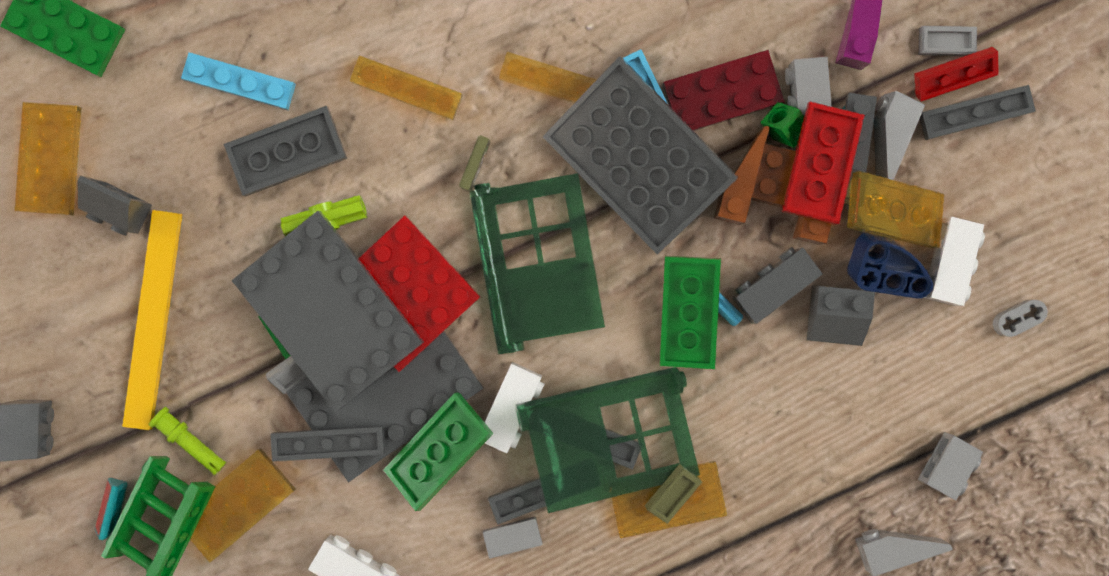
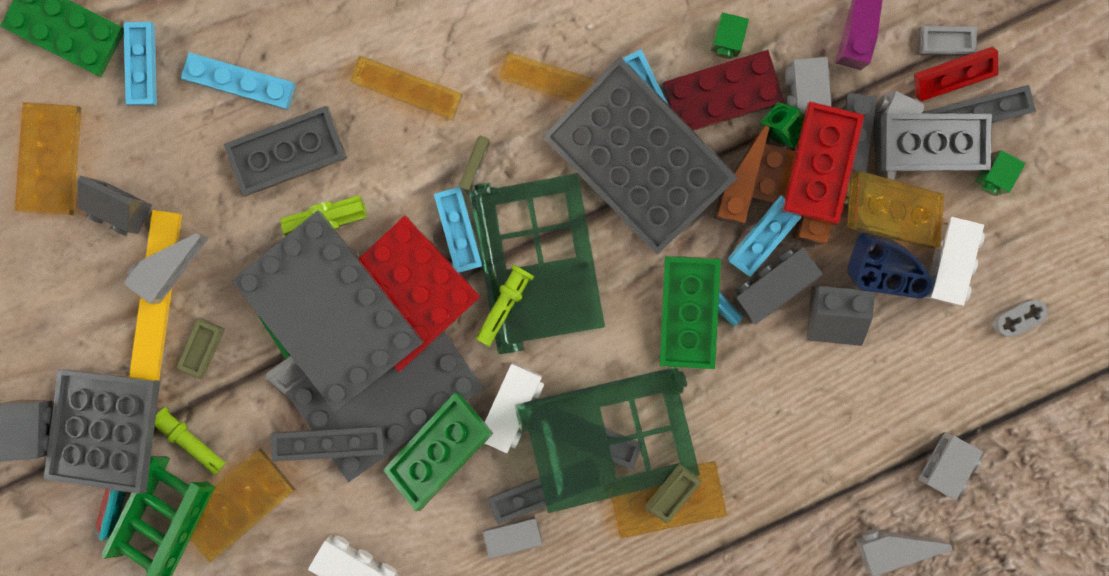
none -> dark grey plate [44,369,160,494]
none -> light grey slope [123,233,209,304]
none -> medium azure plate [124,22,157,106]
none -> olive tile [176,318,225,379]
none -> medium azure plate [434,187,483,273]
none -> lime pin [475,265,534,347]
none -> green brick [711,12,749,59]
none -> medium azure plate [728,195,801,277]
none -> plate [881,114,992,171]
none -> green brick [975,150,1026,196]

